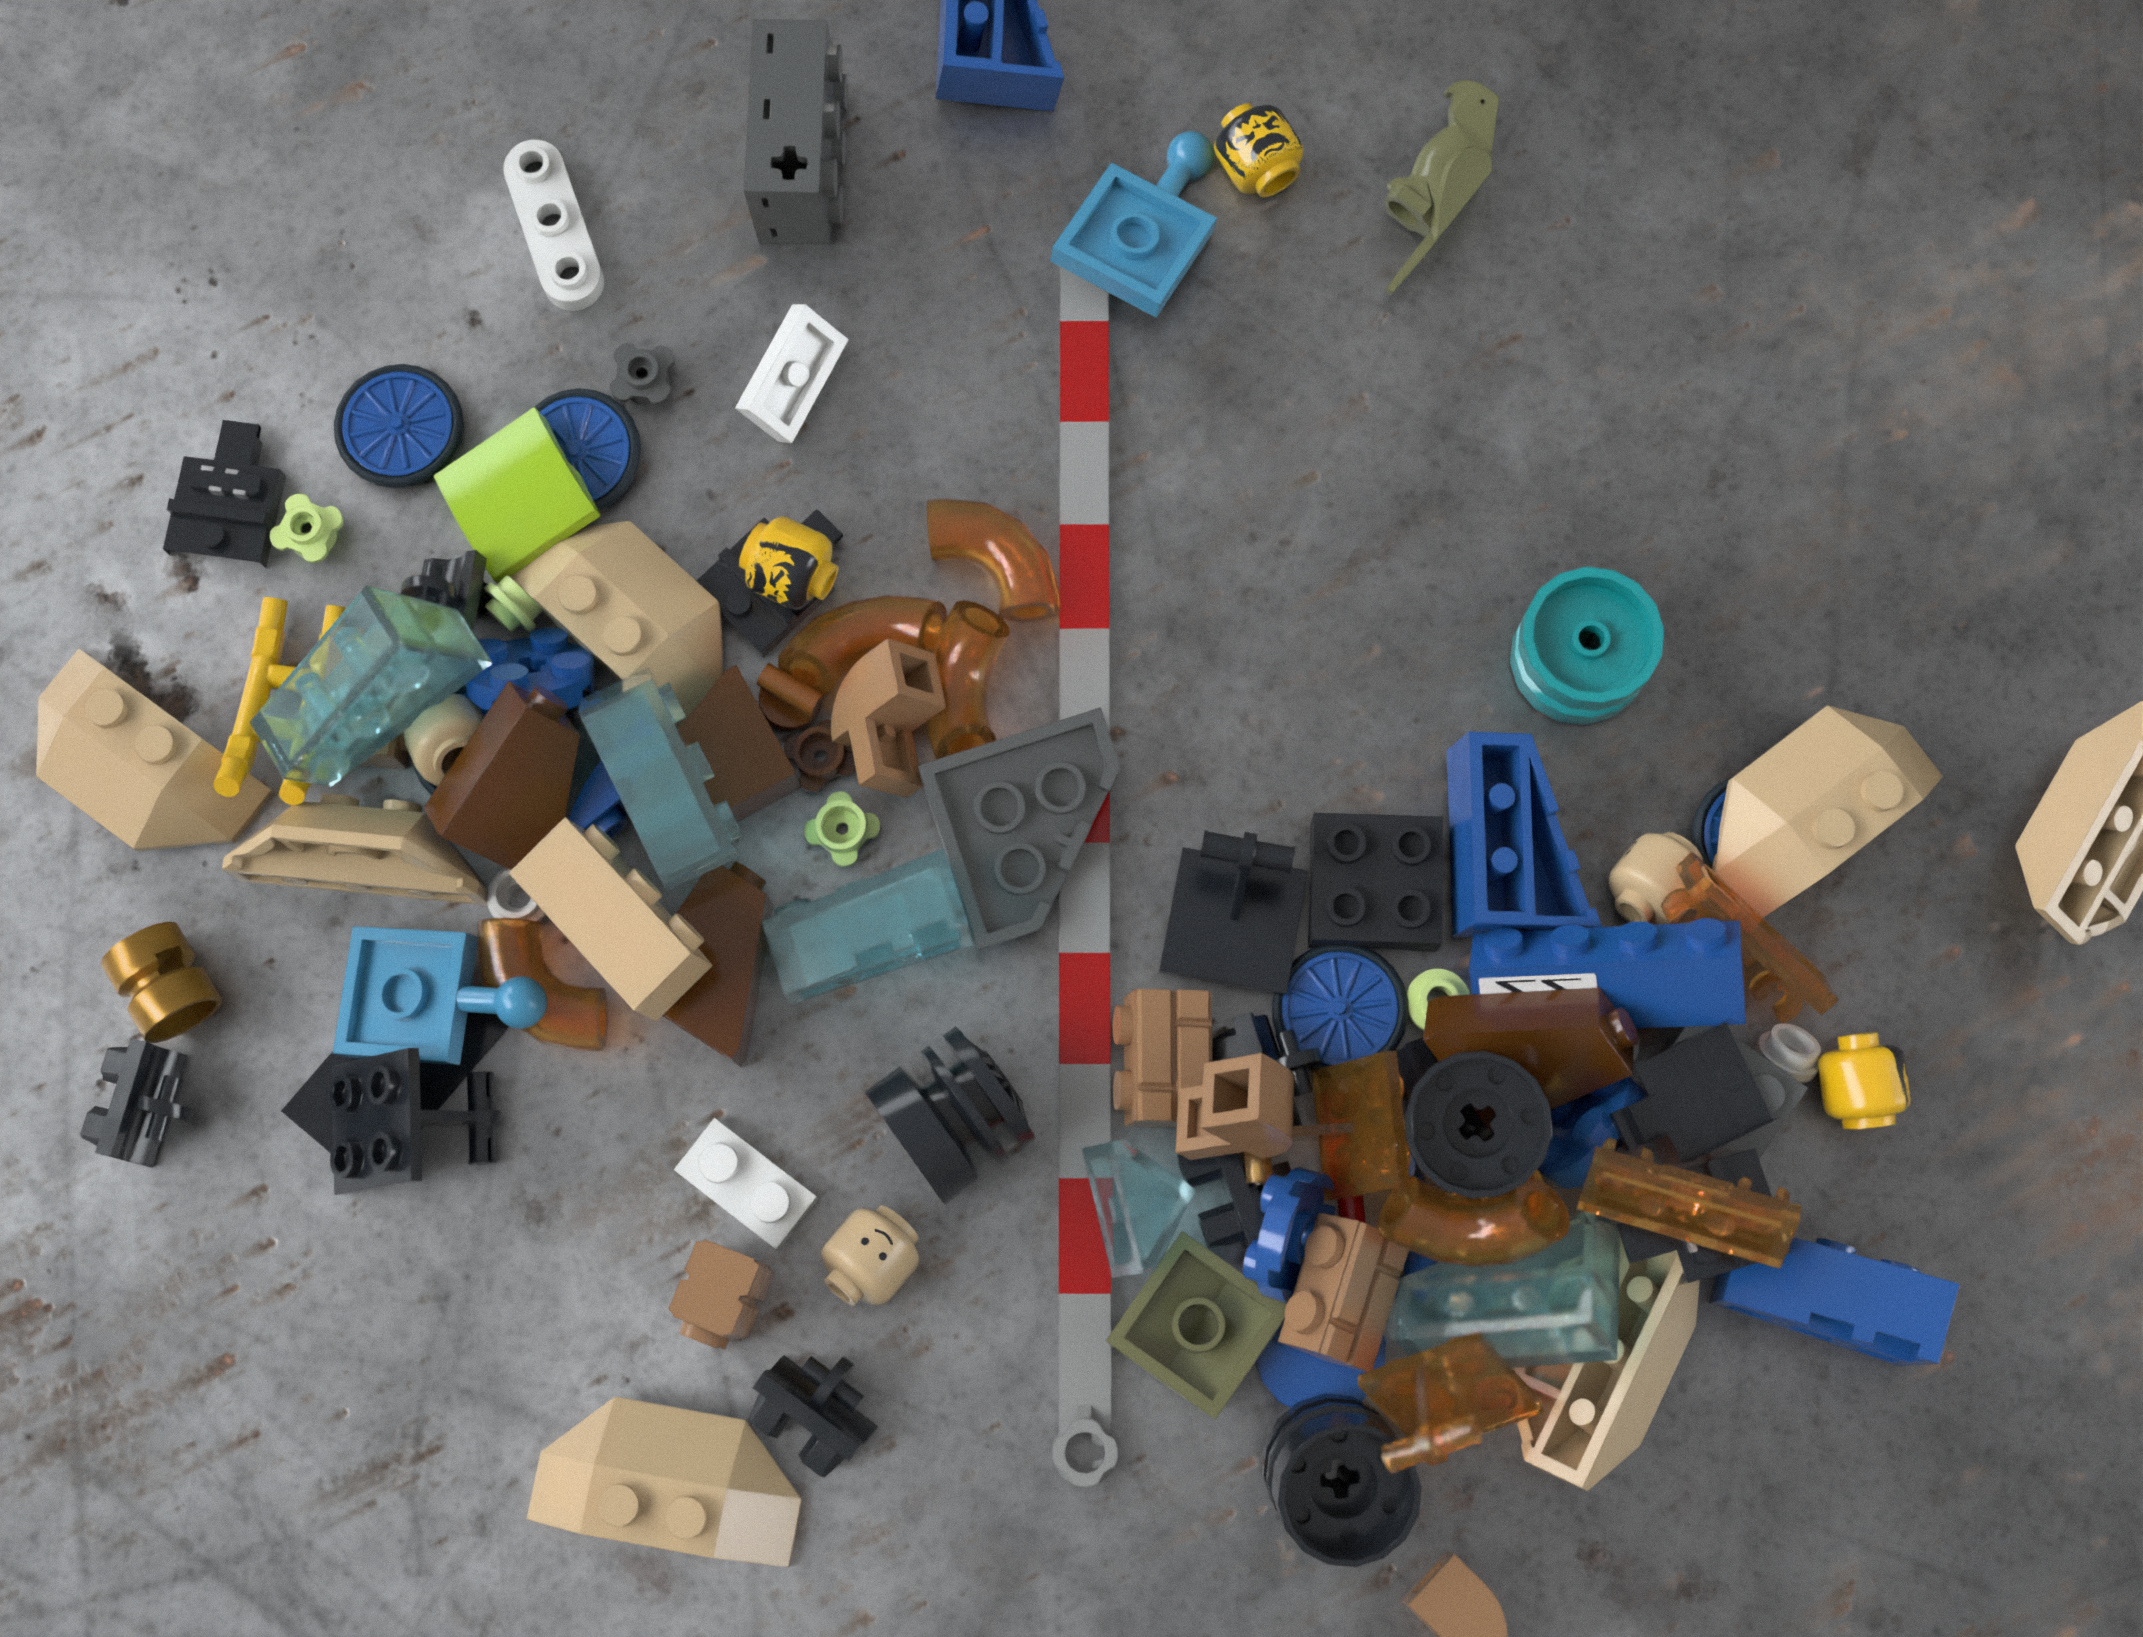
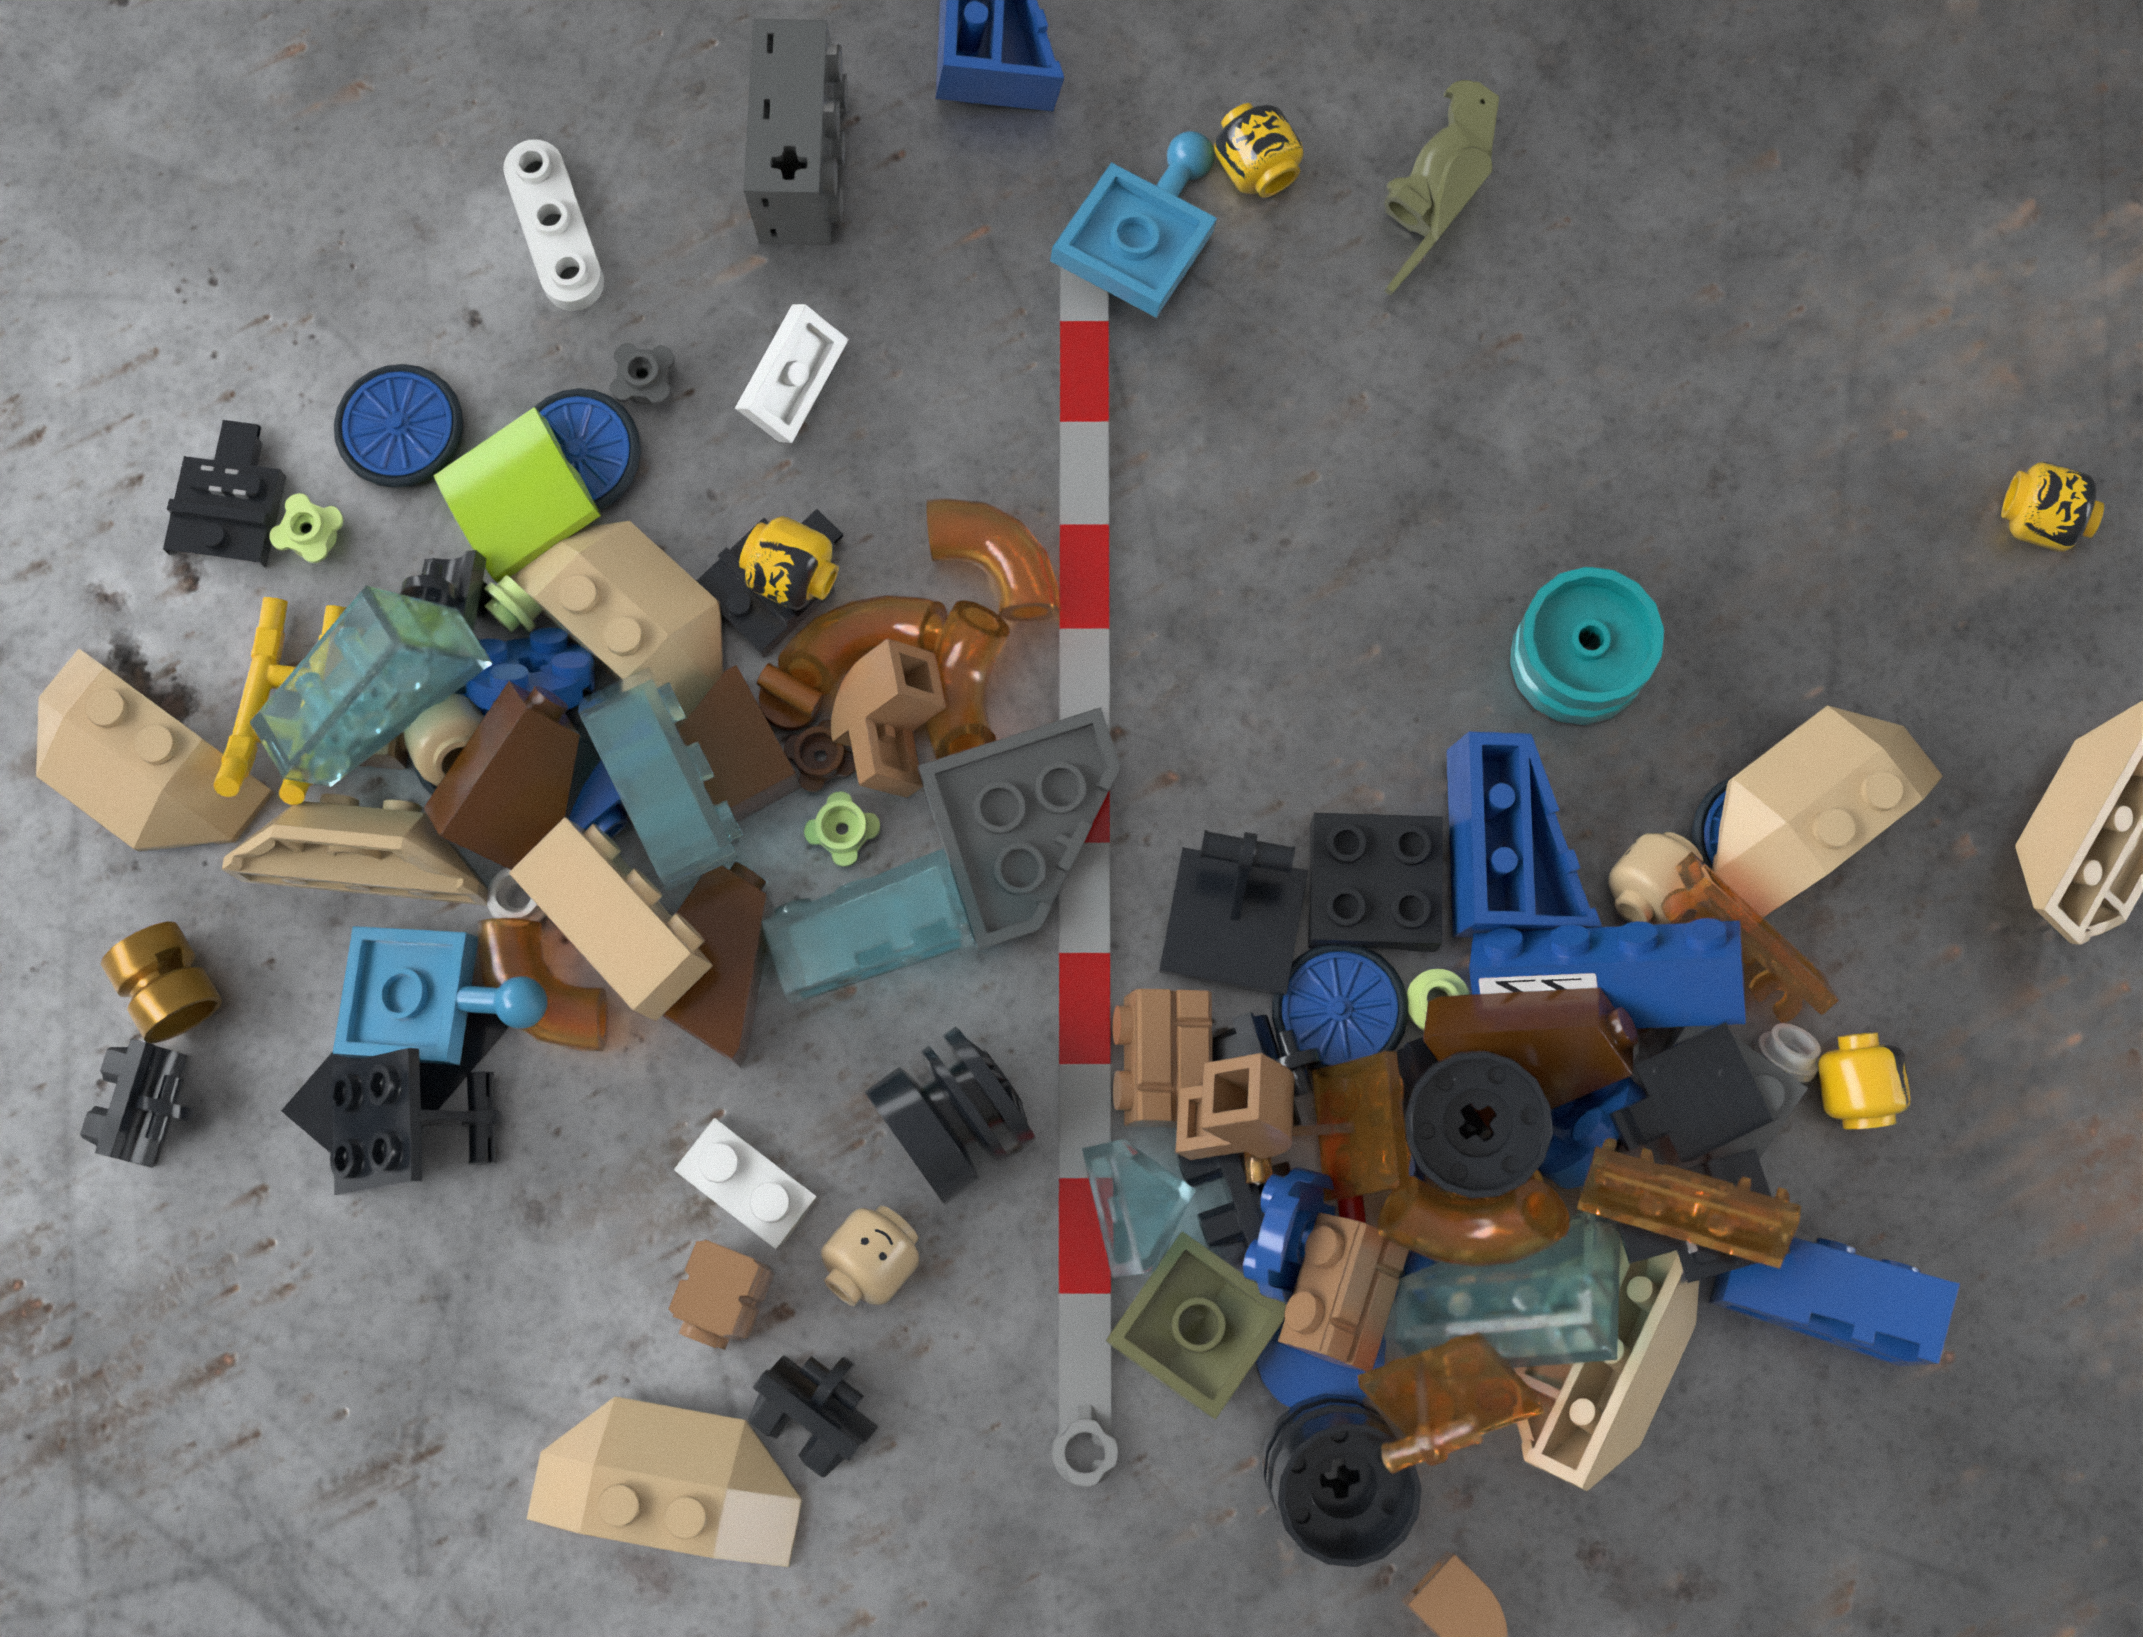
none -> yellow head [2001,462,2104,552]

